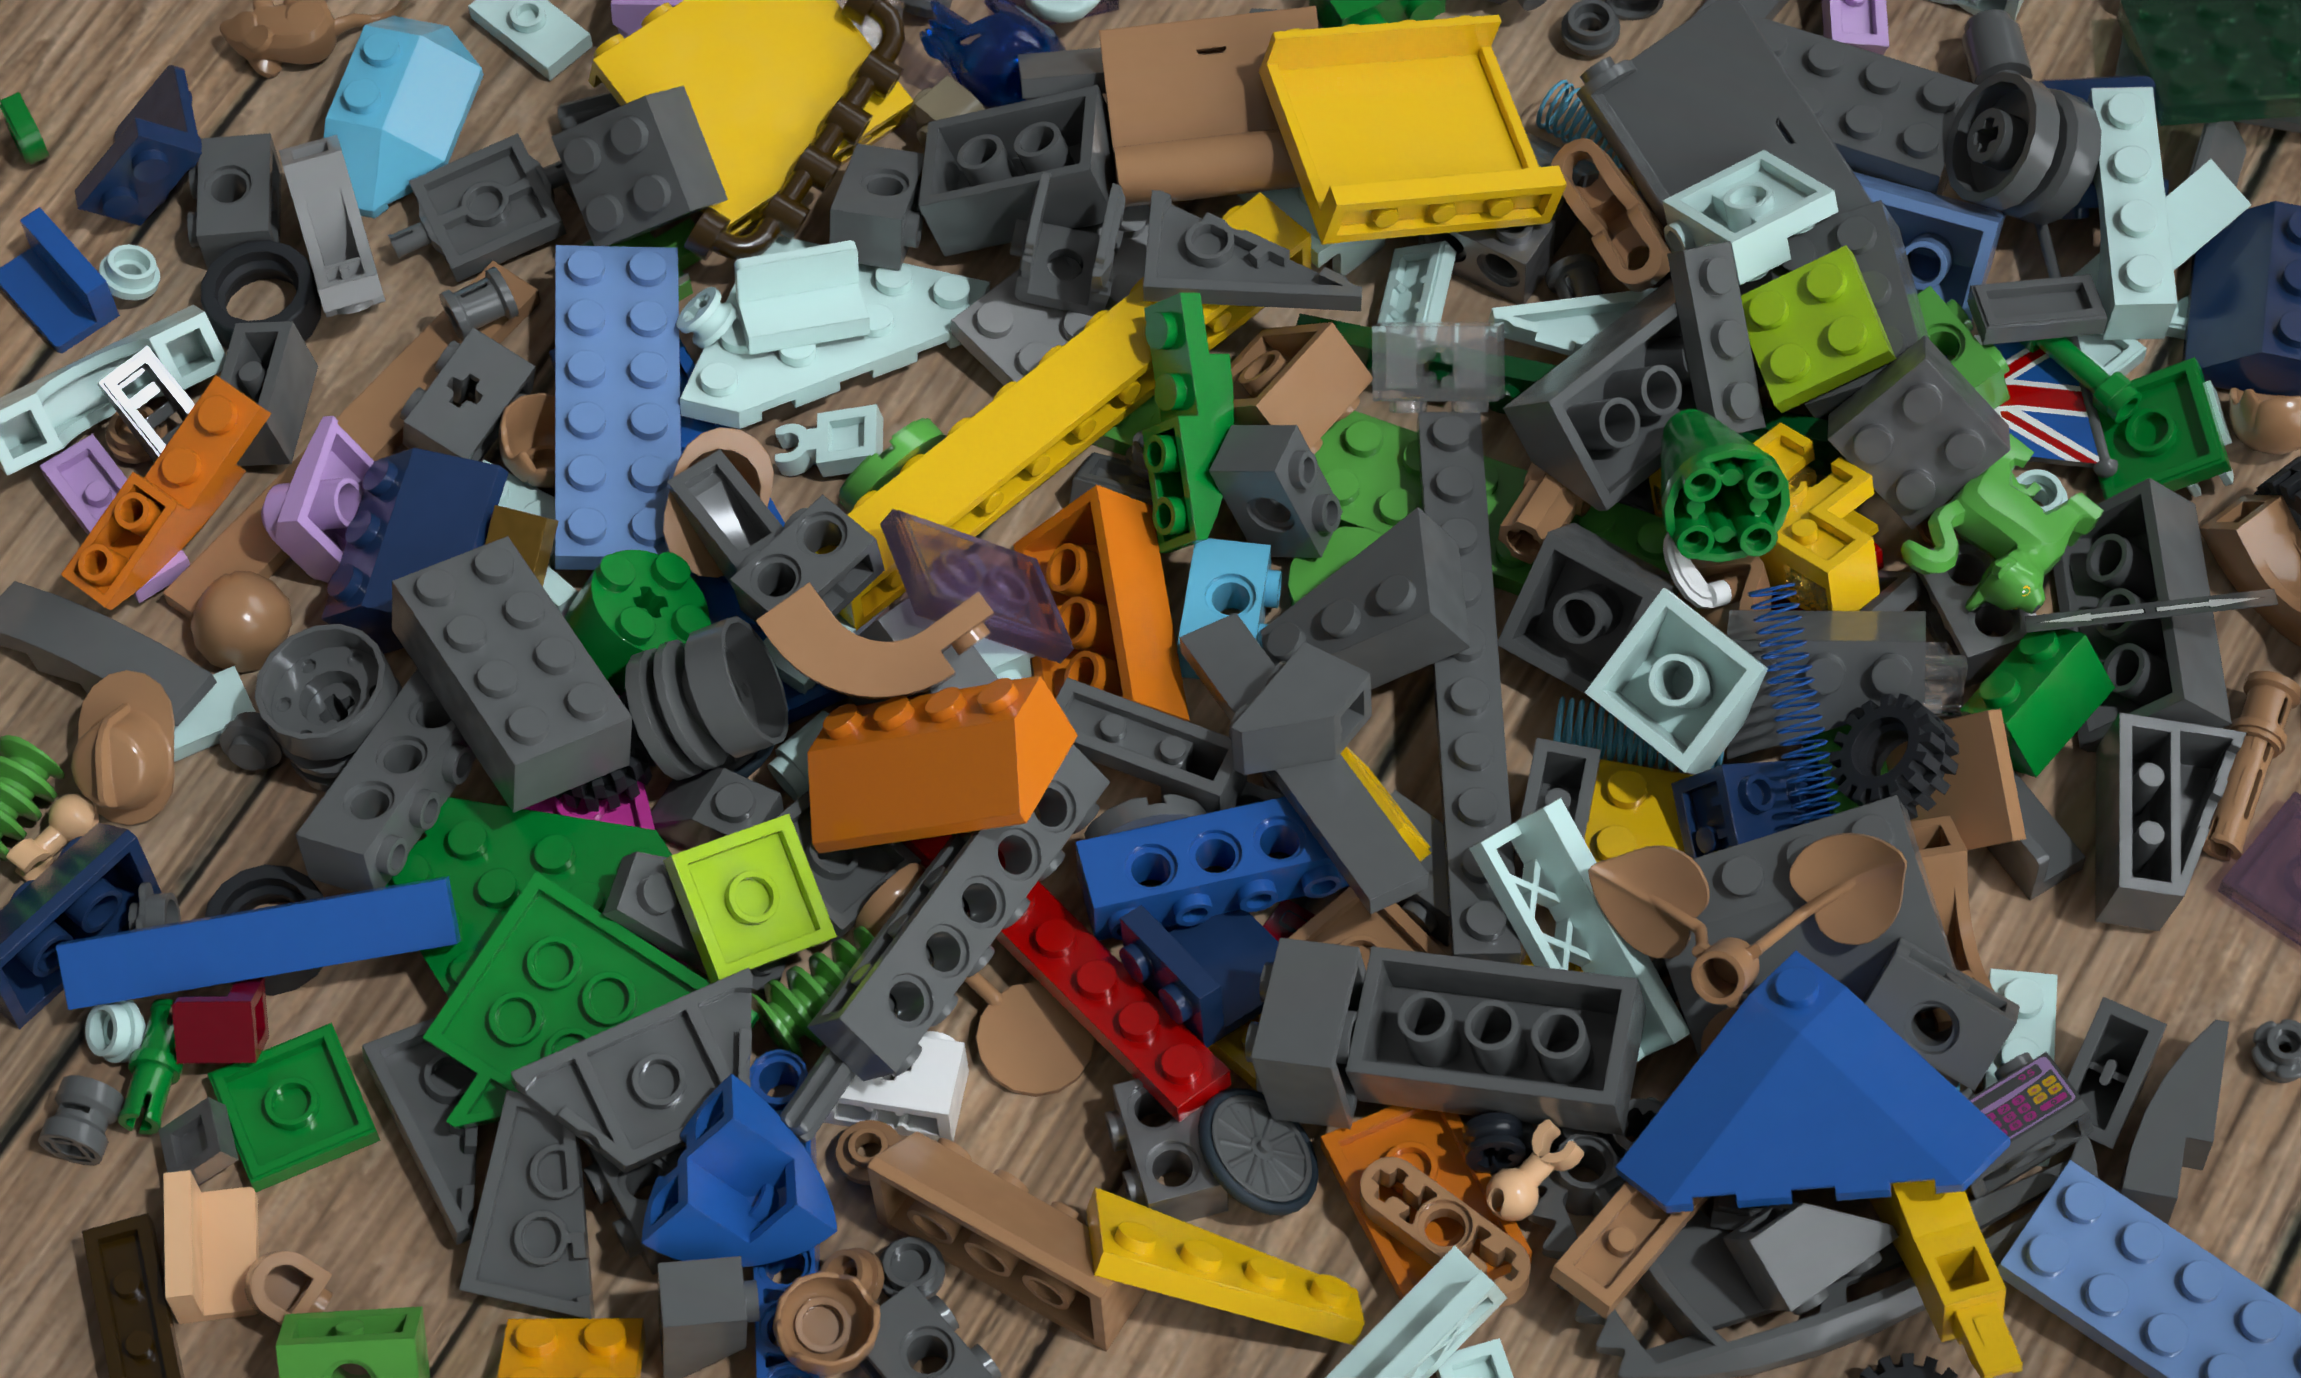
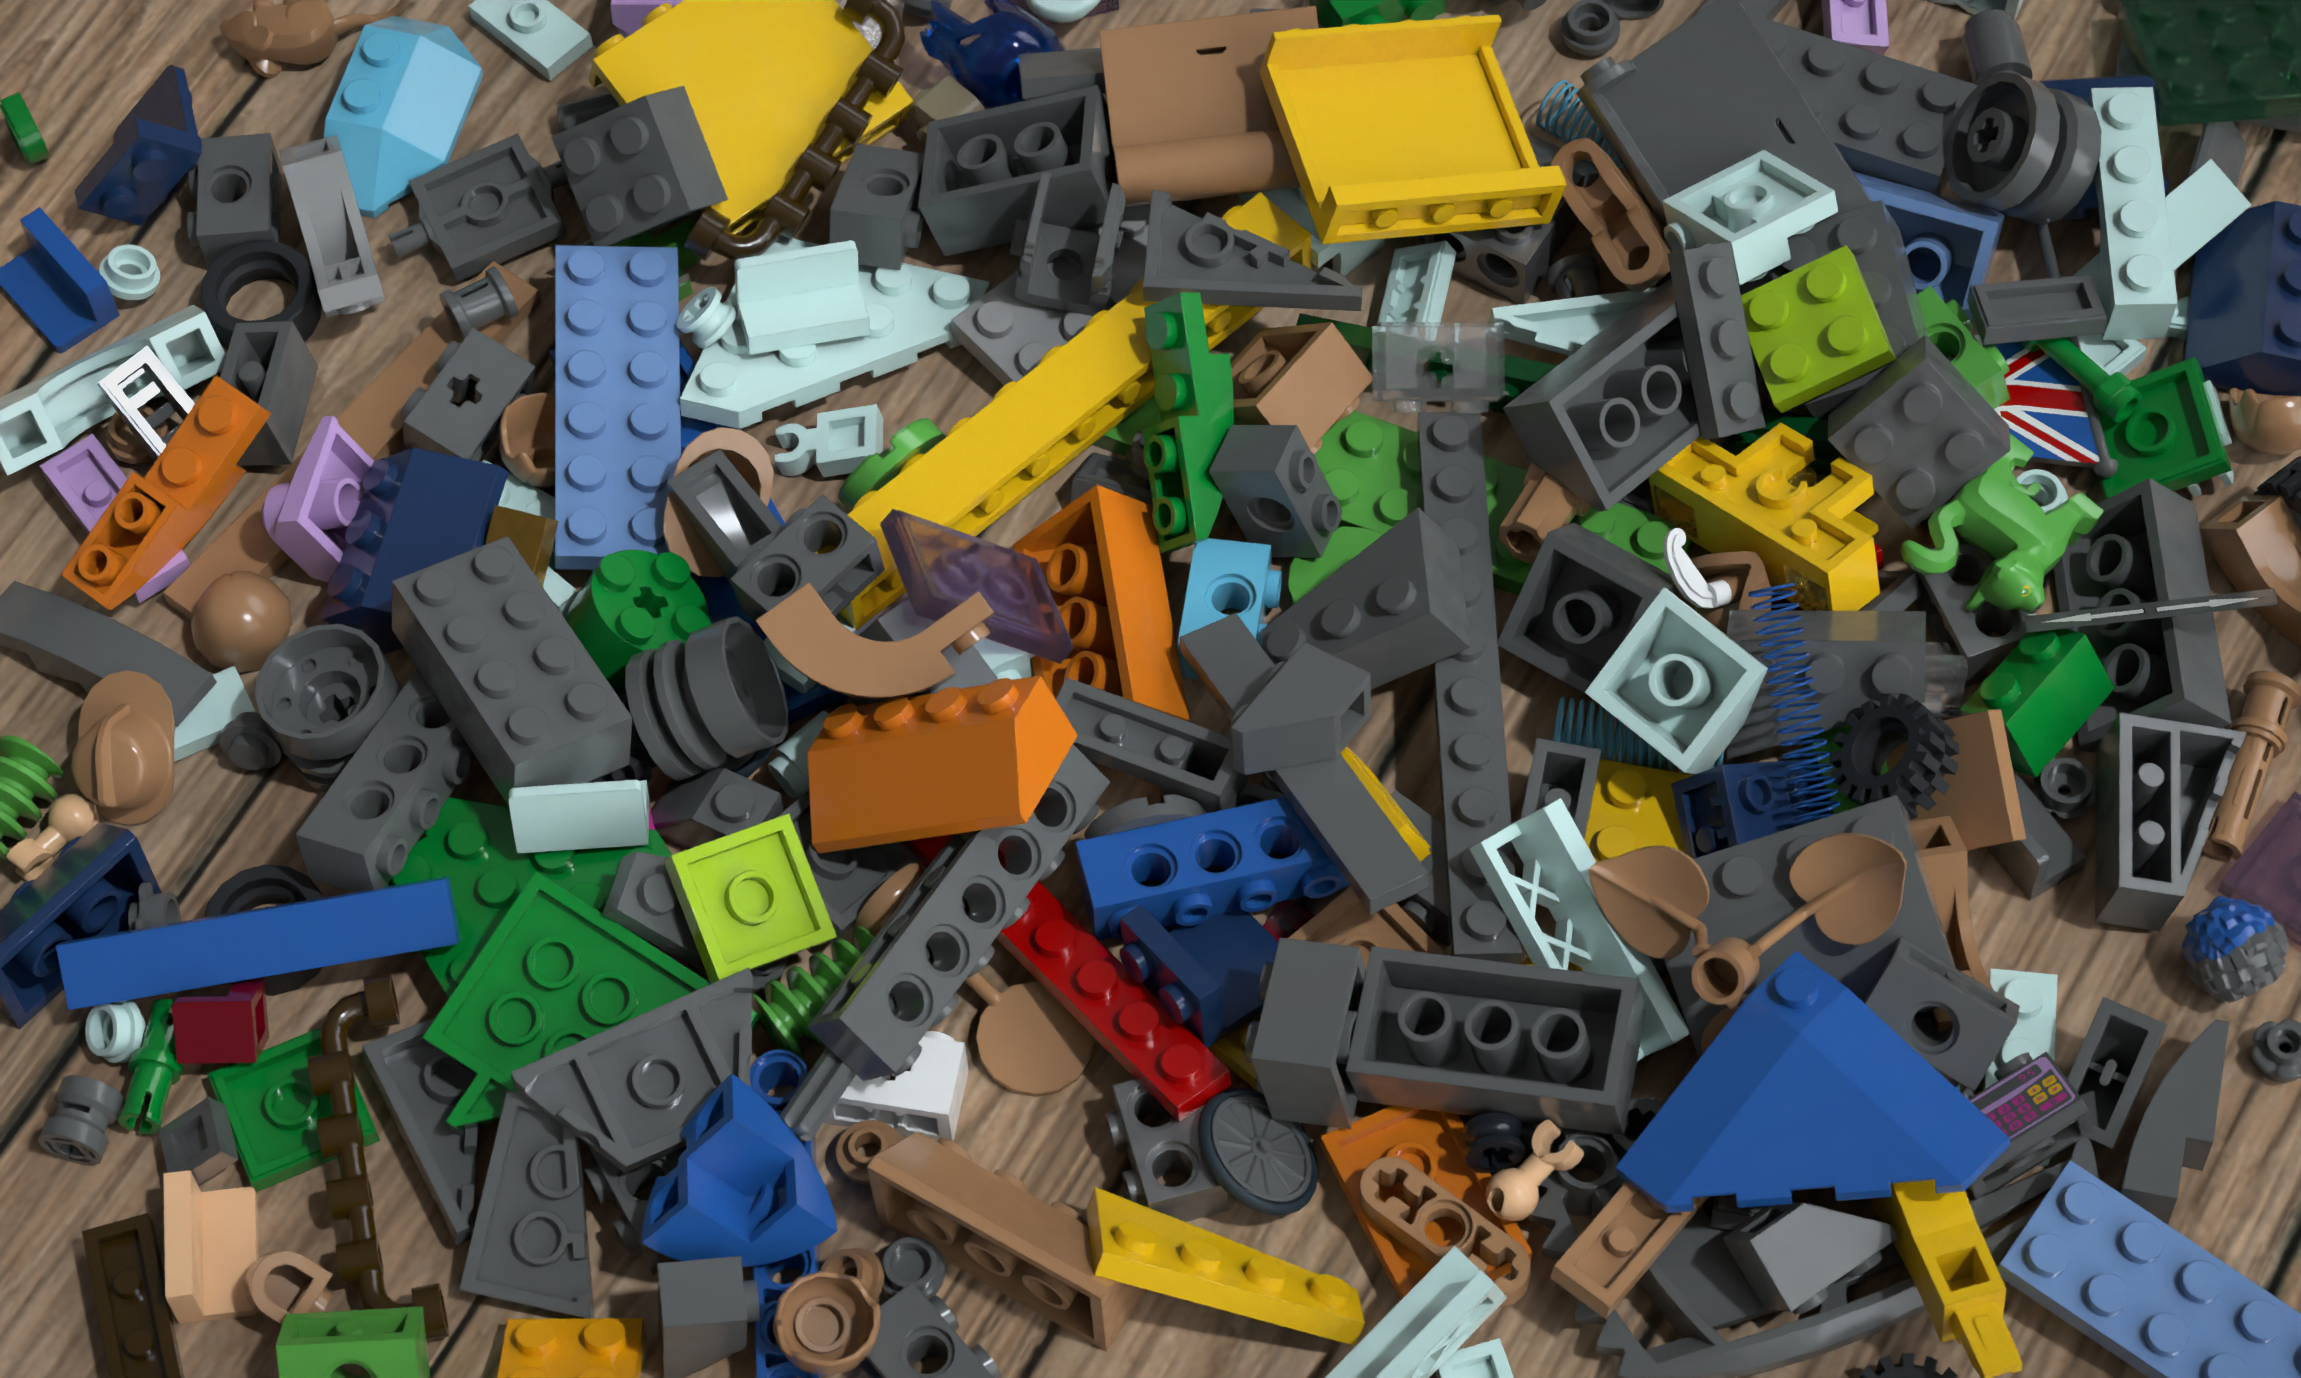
green cone [1661,409,1790,563] -> none
none -> dark brown bar [308,972,449,1341]
none -> light aqua panel [508,780,649,853]
none -> dark grey plate [2033,758,2096,820]
none -> piece [2182,896,2289,1003]

